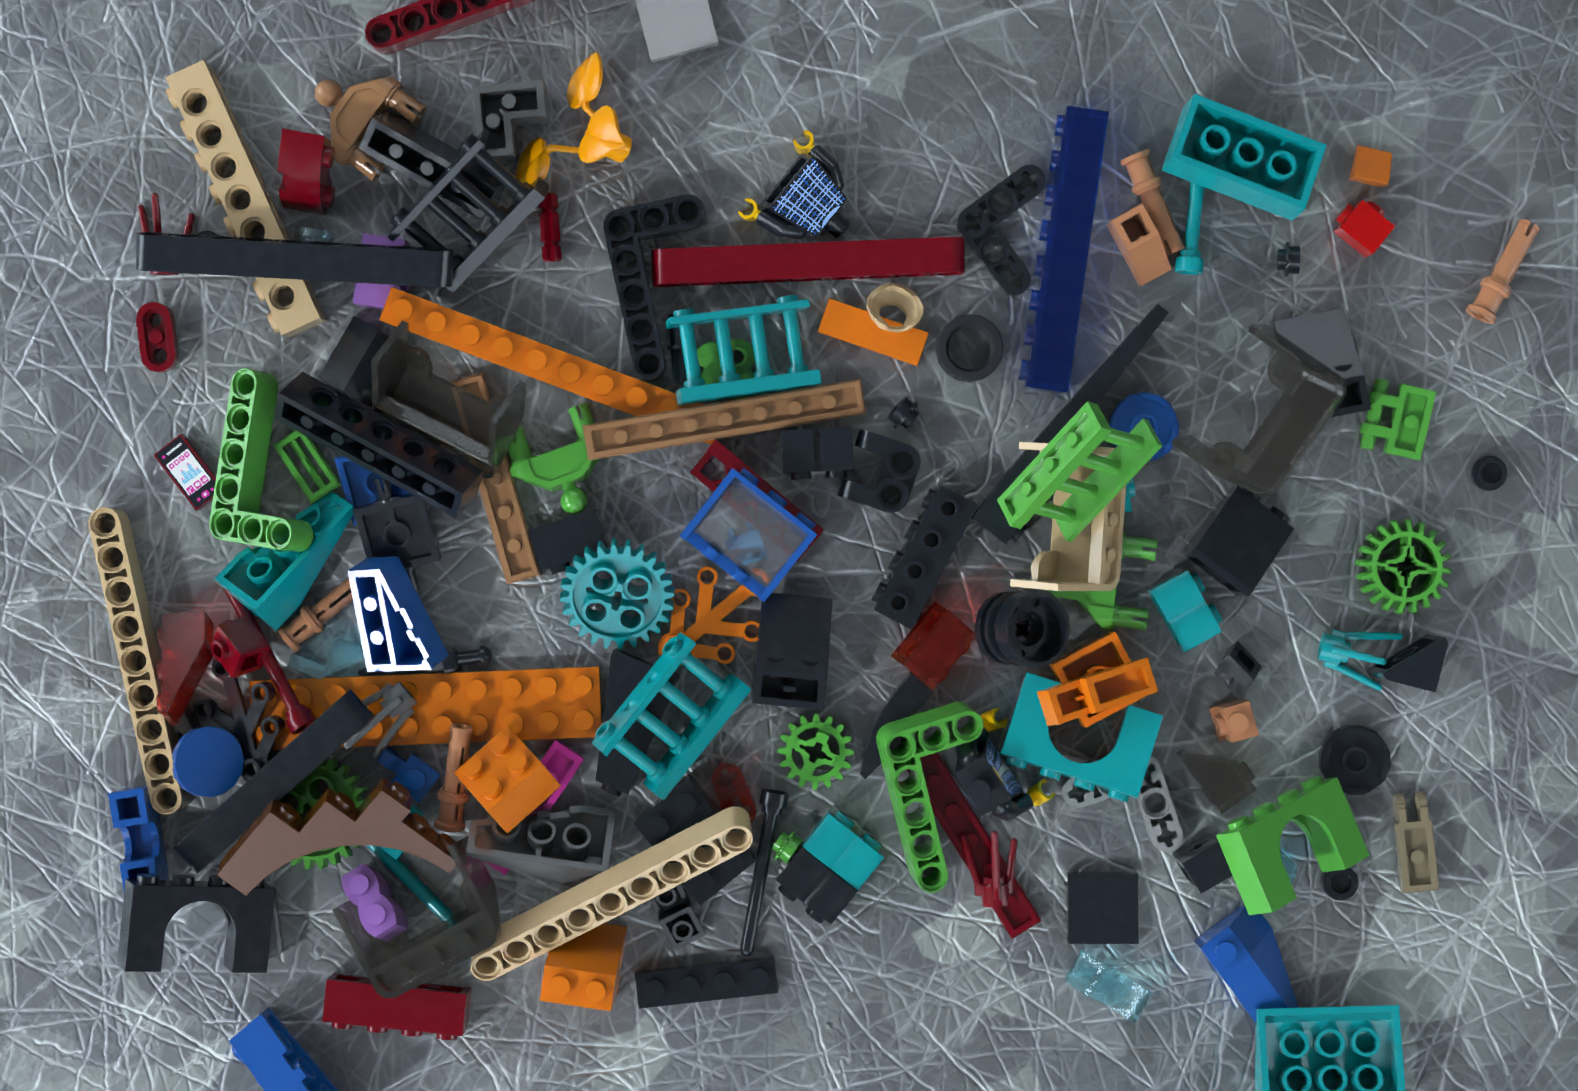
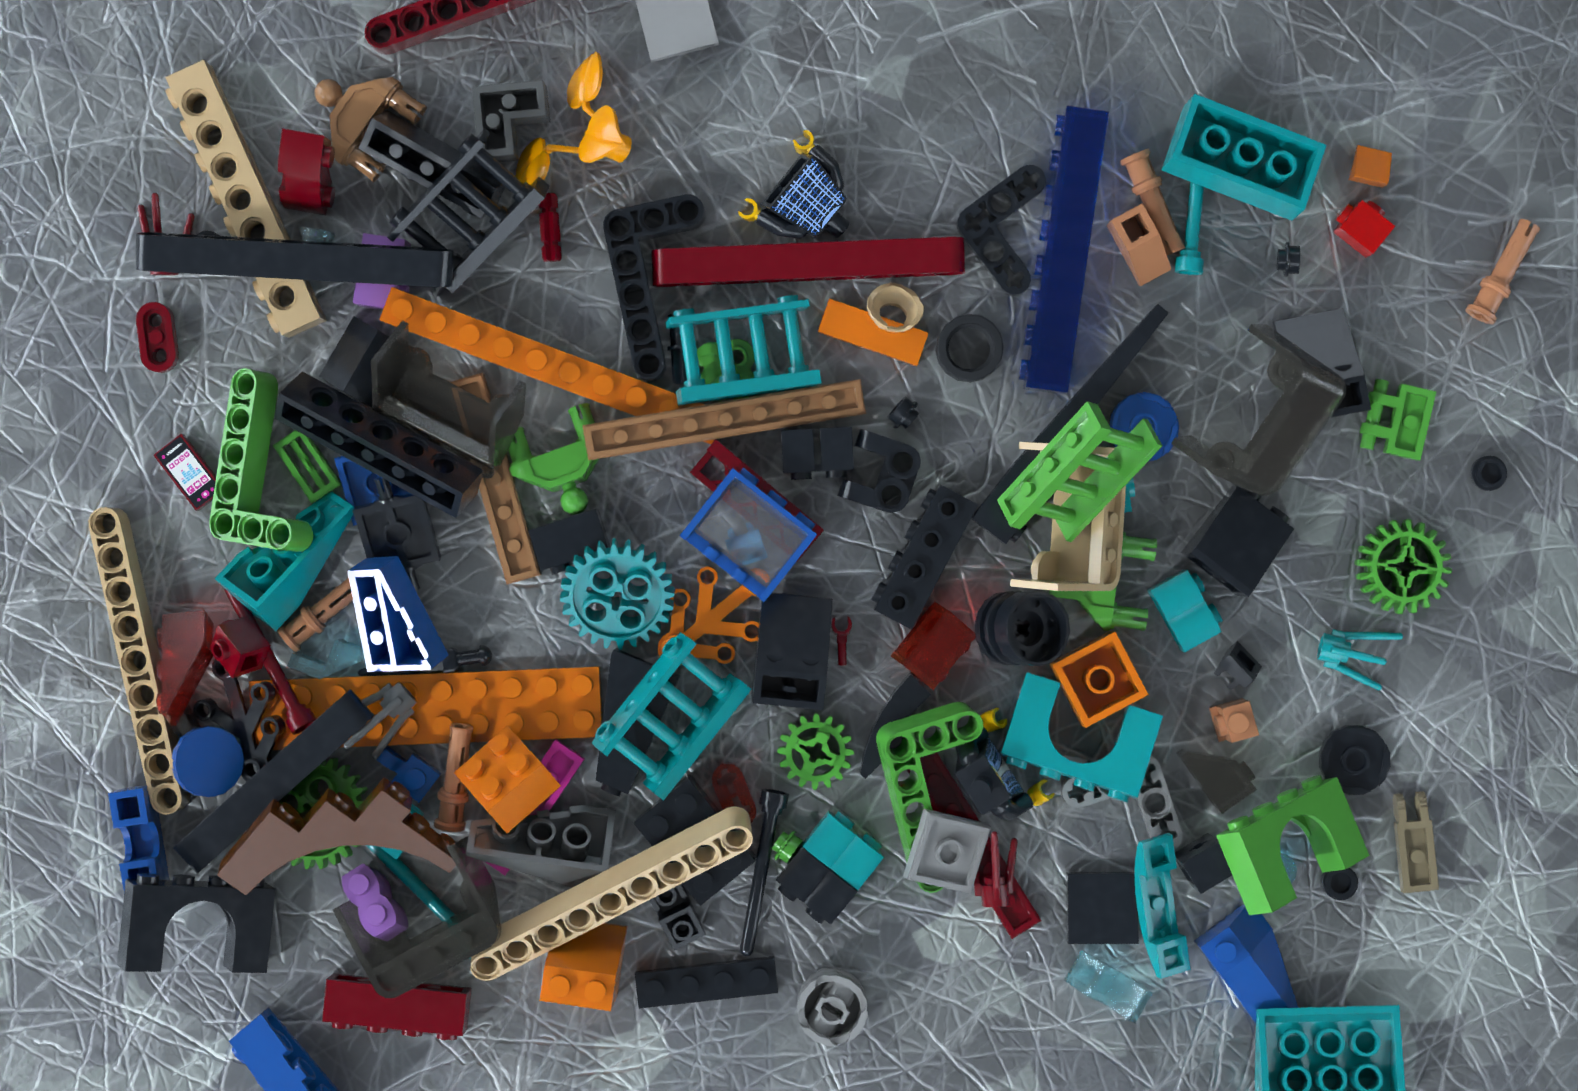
orange slope [1037,657,1158,726] -> none
black slope [1367,634,1449,693] -> none
none -> light grey brick [797,968,868,1046]
none -> dark red hand [831,616,852,666]
none -> light grey tile [903,809,991,894]
none -> teal slope [1135,833,1191,979]

